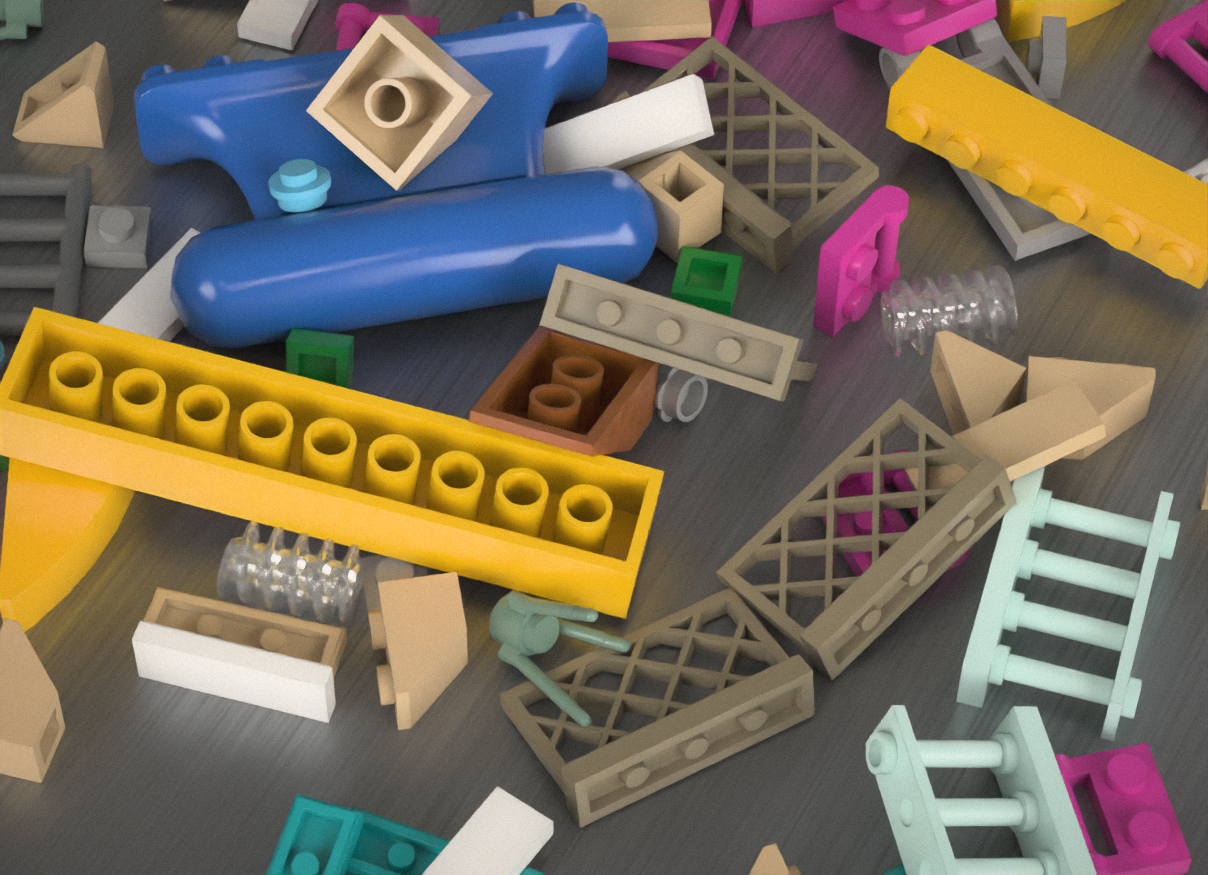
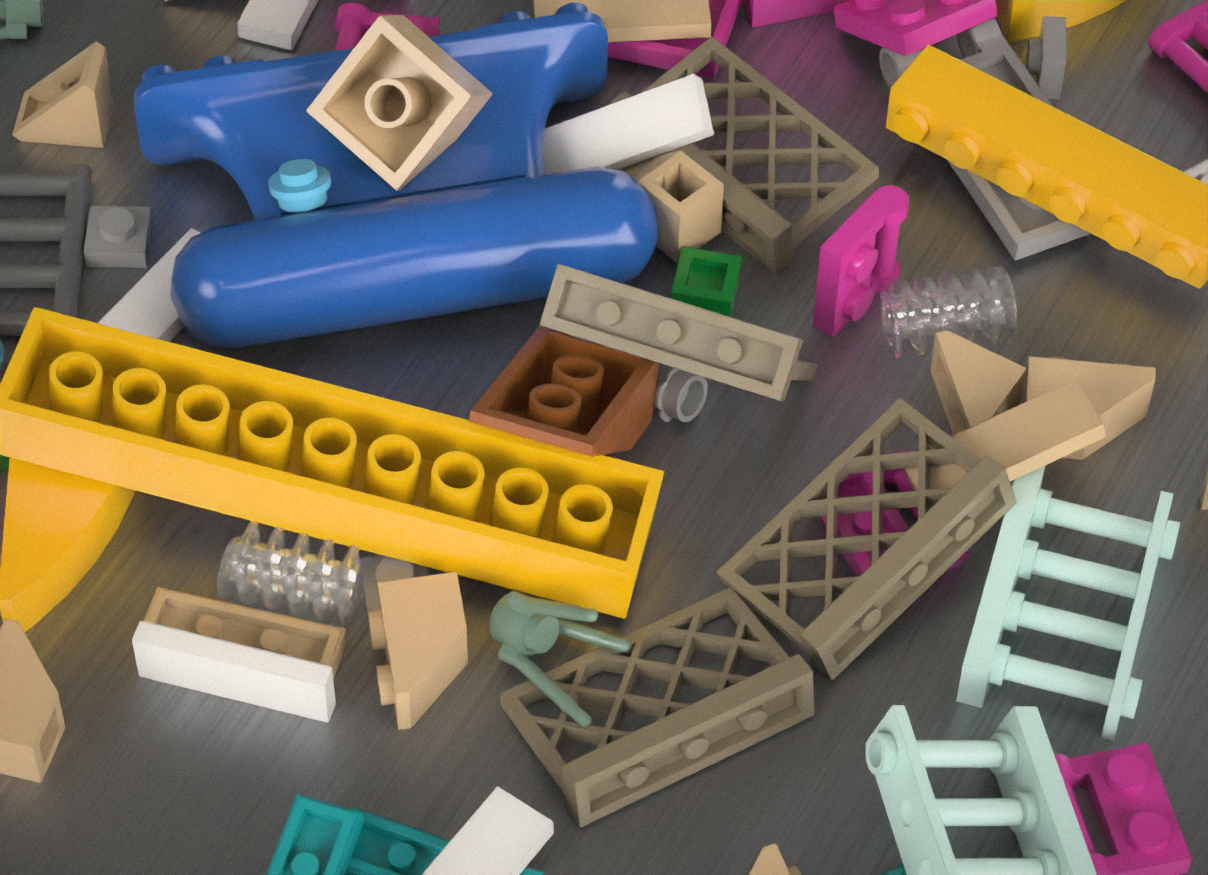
green plate [286,328,354,389] -> none

